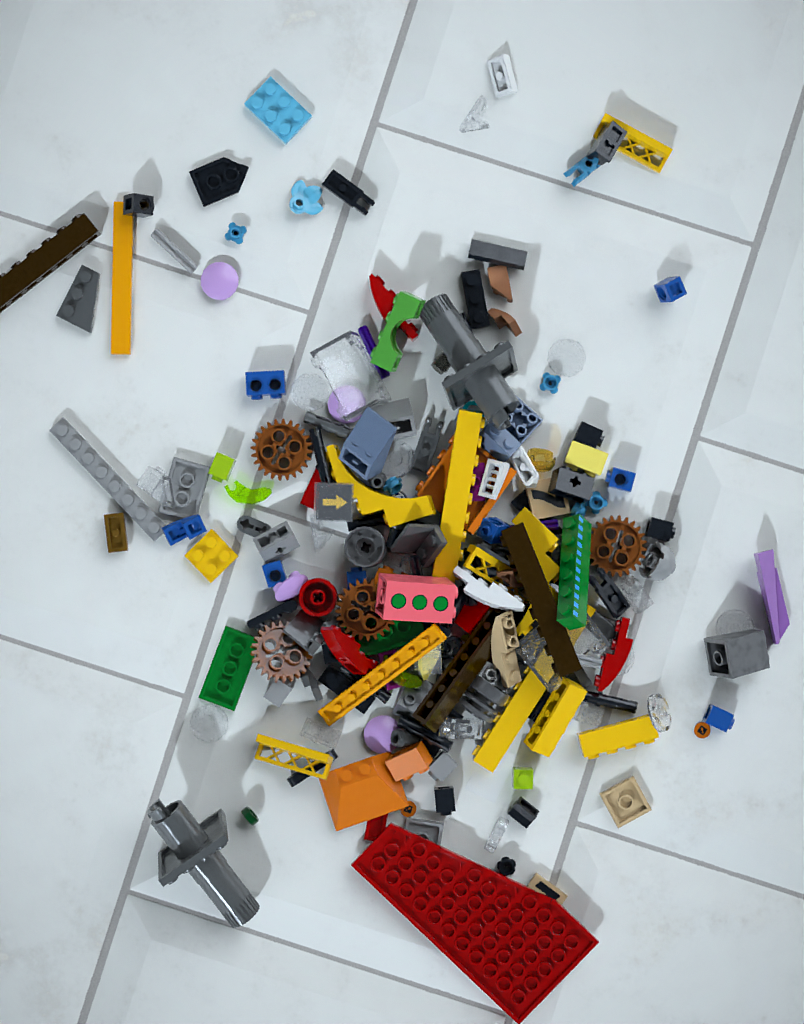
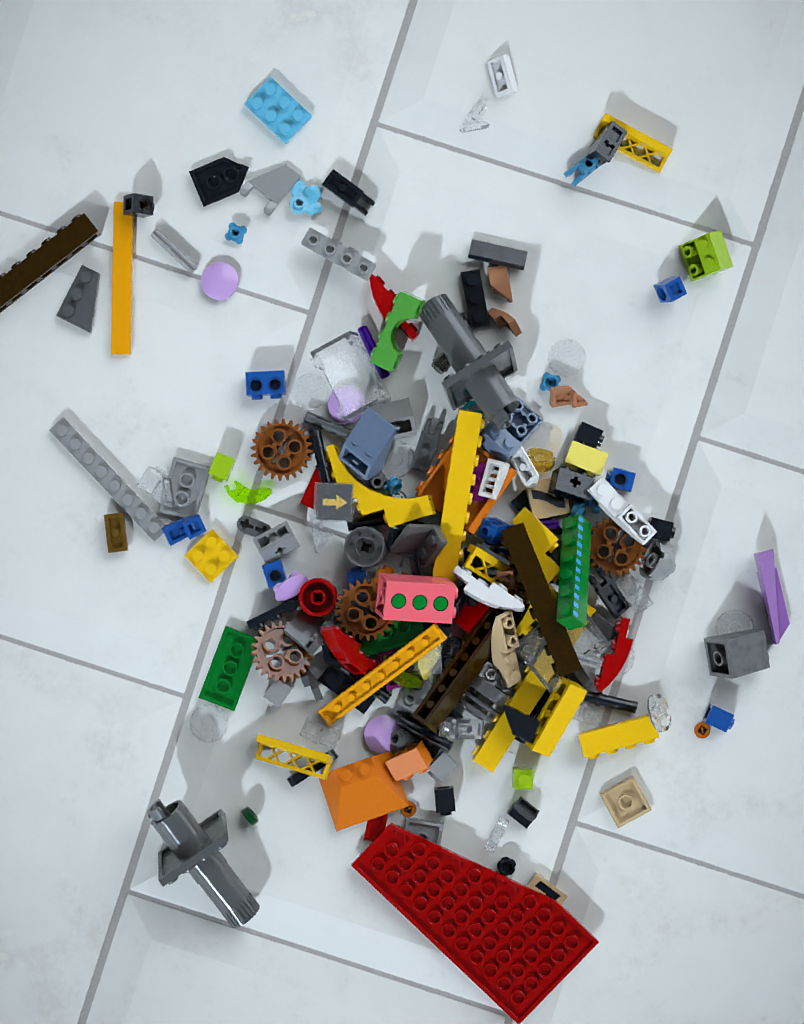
none -> light grey flag [240,164,301,216]
none -> light grey bracket [301,228,376,281]
none -> black slope [503,704,540,744]
none -> nougat slope [549,385,588,408]
none -> white slope [587,476,657,545]
none -> lime slope [679,231,734,282]

